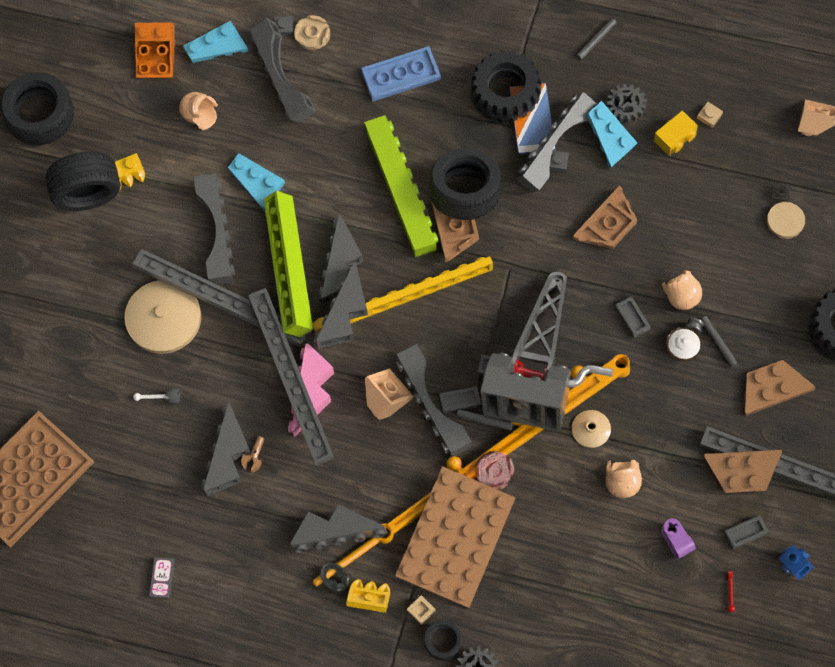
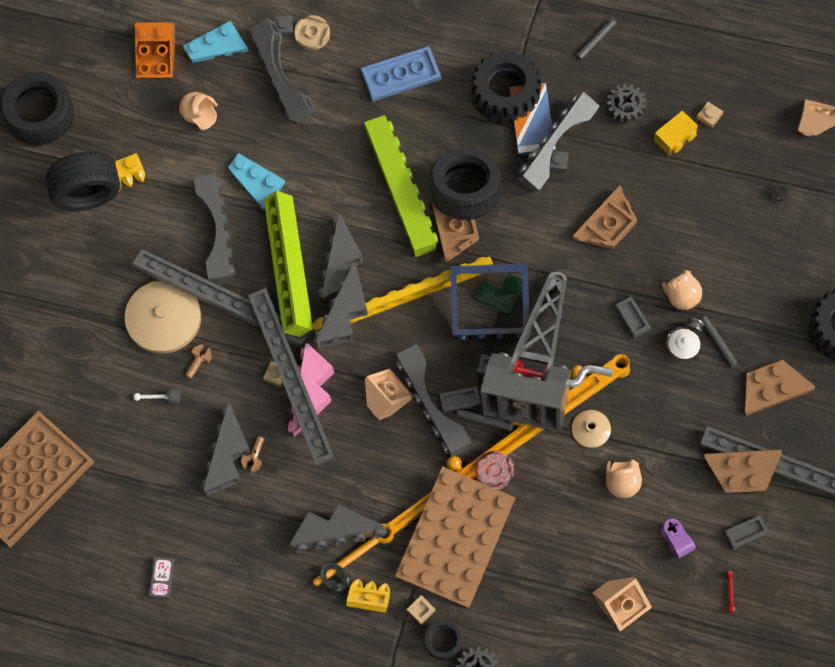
medium azure wing [586,101,637,168] -> none
tan tile [767,202,805,239] -> none
blue brick [779,545,814,580] -> none
none -> medium nougat bar [185,344,212,379]
none -> tan plate [263,361,283,387]
none -> dark blue window [451,264,529,339]
none -> clear green plate [475,273,522,315]
none -> light nougat slope [593,577,652,631]

